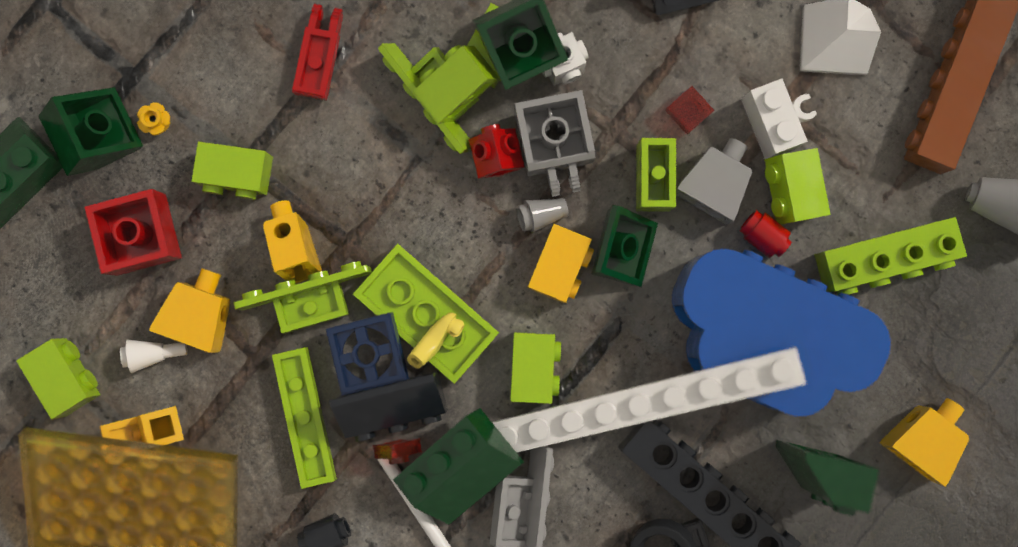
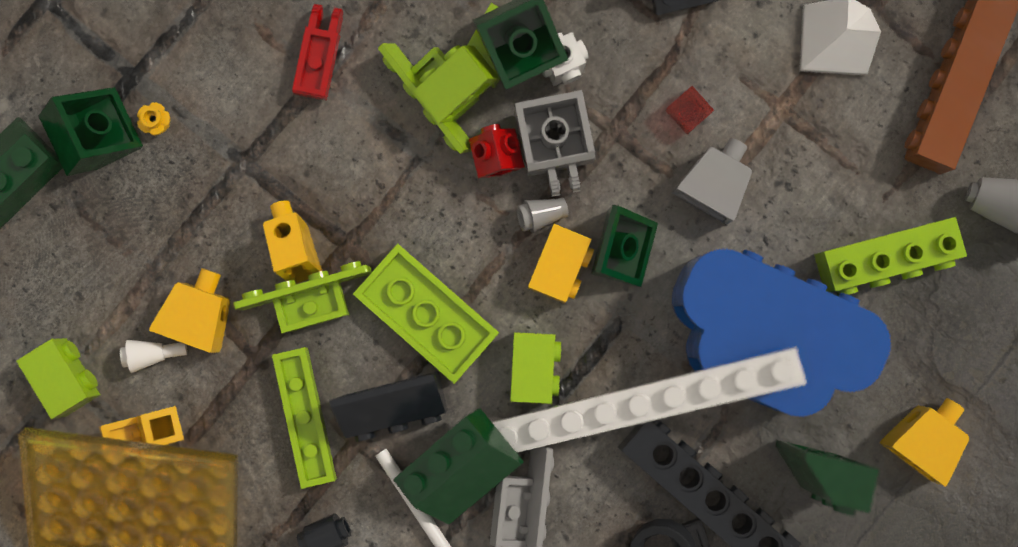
red brick [85,189,182,276] -> none
lime brick [191,141,273,200] -> none
dark blue piece [326,312,409,396] -> none
clear red plate [373,438,422,465] -> none
light yellow arm [407,313,465,369] -> none
lime brick [636,138,676,212] -> none
red brick [739,210,792,258] -> none
white brick [741,78,817,159] -> none
lime brick [764,148,831,224] -> none

